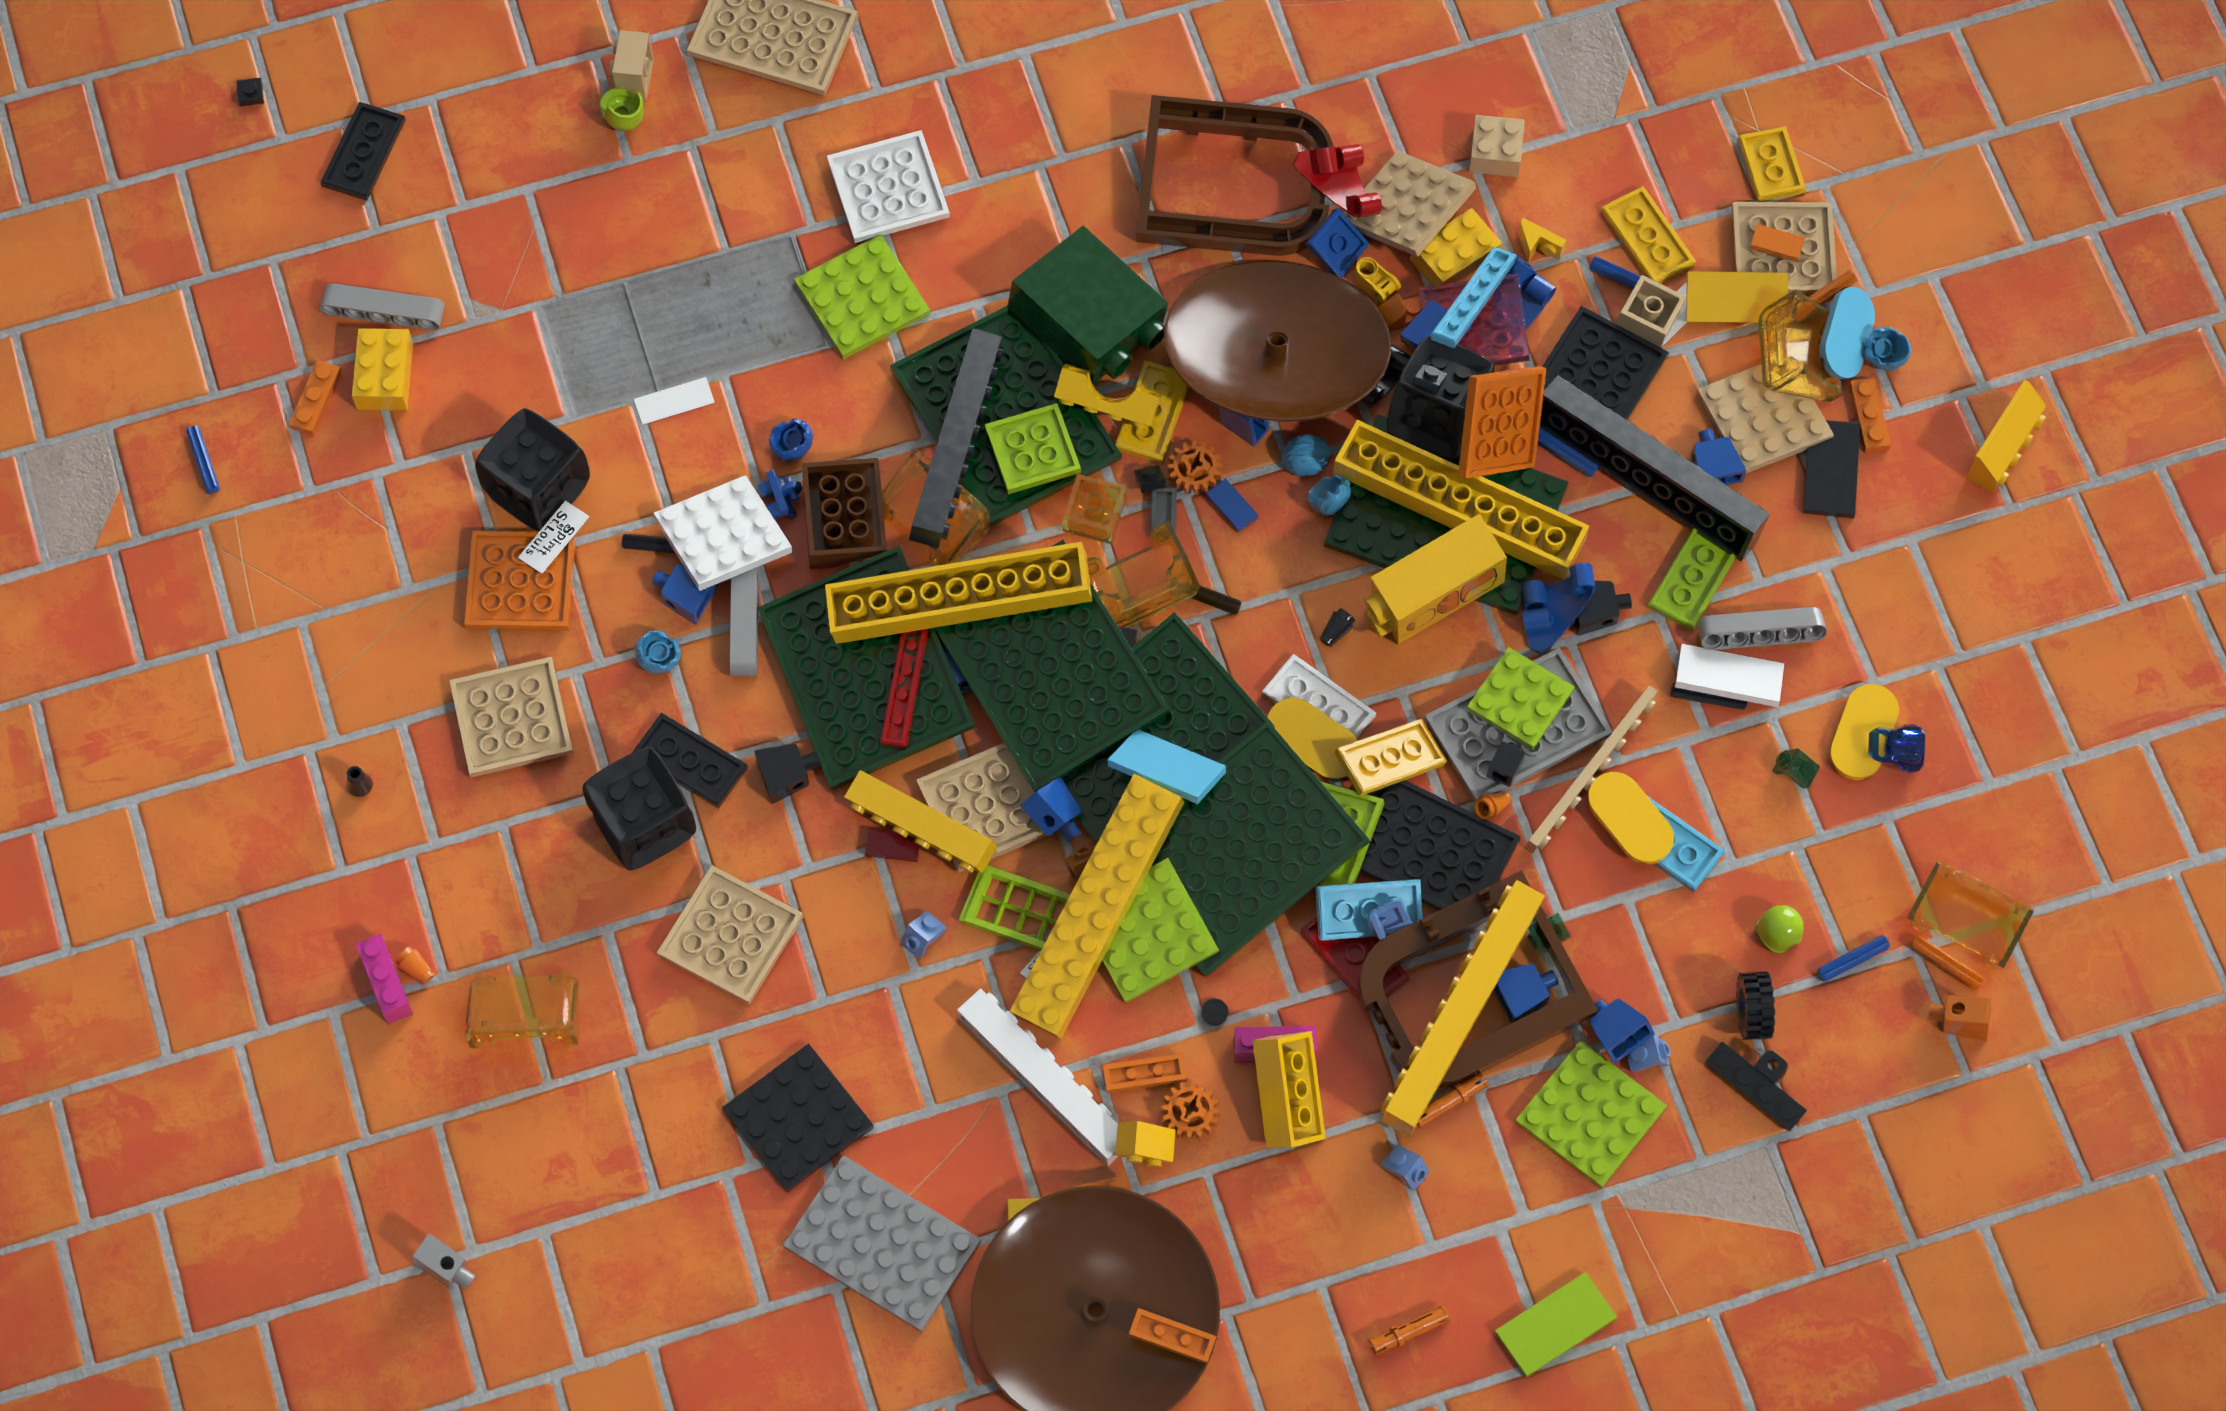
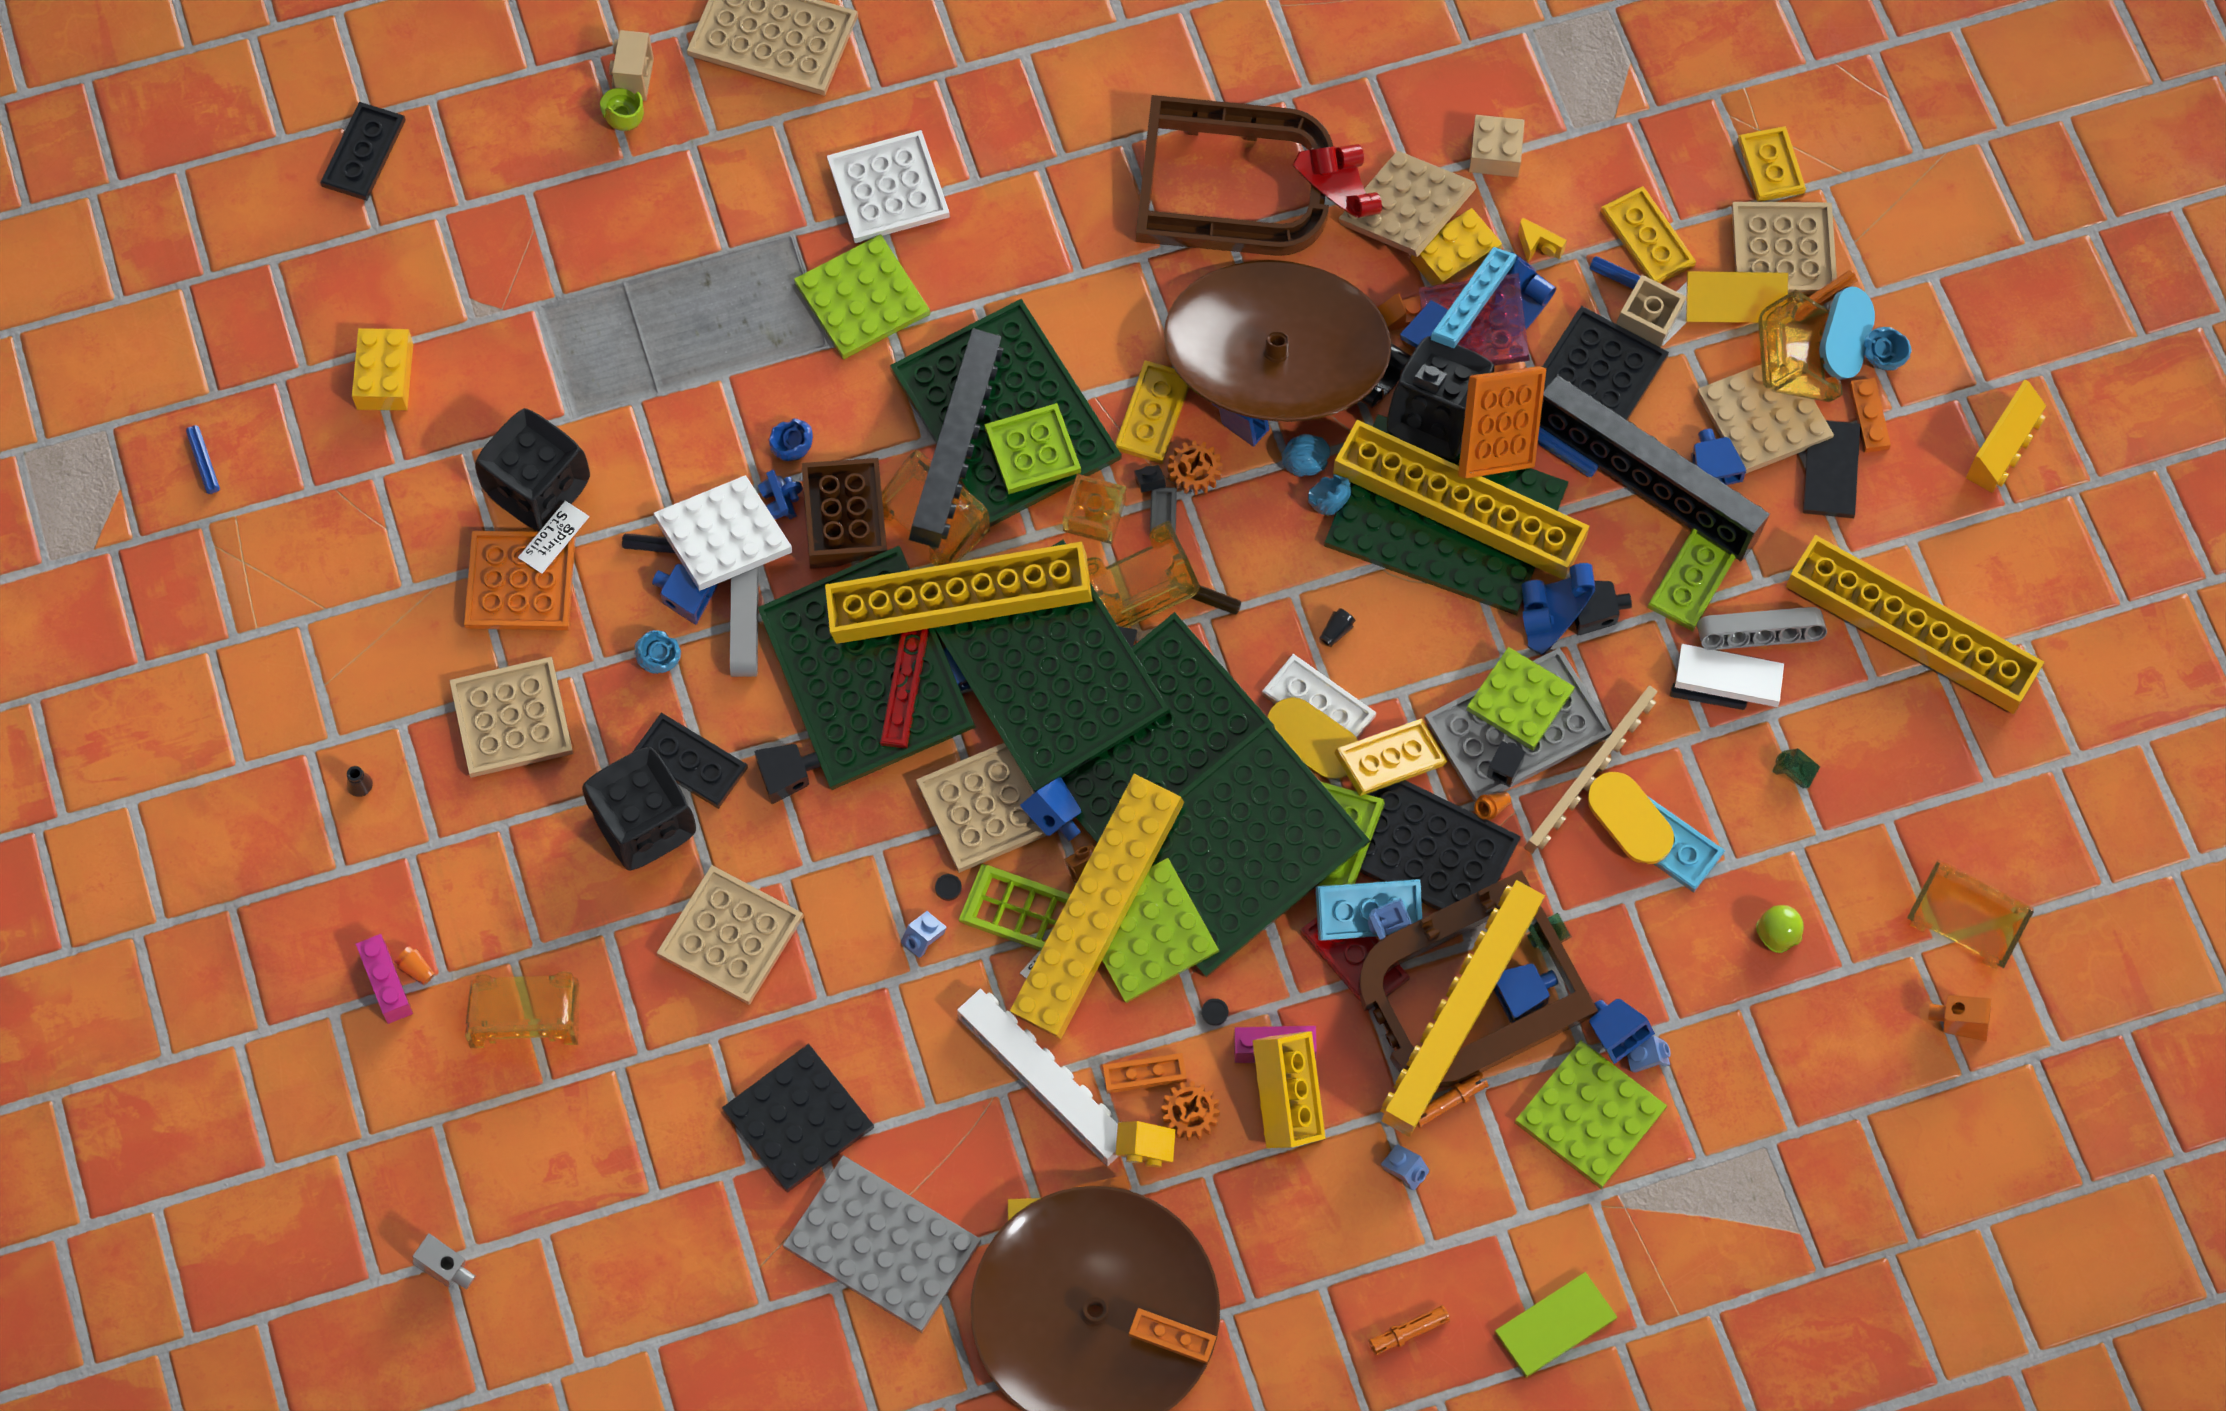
black plate [237,77,265,107] -> none
orange plate [288,360,342,436] -> none
light grey beam [319,283,445,330] -> none
white sticker [634,377,715,425] -> none
yellow brick [844,770,998,874] -> none
dark red tile [865,829,920,862] -> none
dark green brick [1007,225,1168,384] -> none
yellow arch [1054,364,1162,428] -> none
medium azure tile [1108,730,1226,804] -> none
blue tile [1206,479,1258,532] -> none
blue tile [1306,208,1370,278] -> none
yellow piece [1354,257,1401,305] -> none
yellow brick [1364,514,1507,645] -> none
black plate [1705,1042,1807,1132] -> none
black wheel [1736,971,1775,1040] -> none
orange tile [1749,224,1805,262] -> none
blue axle [1817,935,1890,982] -> none
yellow tile [1829,684,1899,781] -> none
clear blue piece [1868,724,1925,773] -> none
orange axle [1910,935,1984,990] -> none
none -> black piece [935,874,962,901]
none -> yellow brick [1786,535,2044,714]

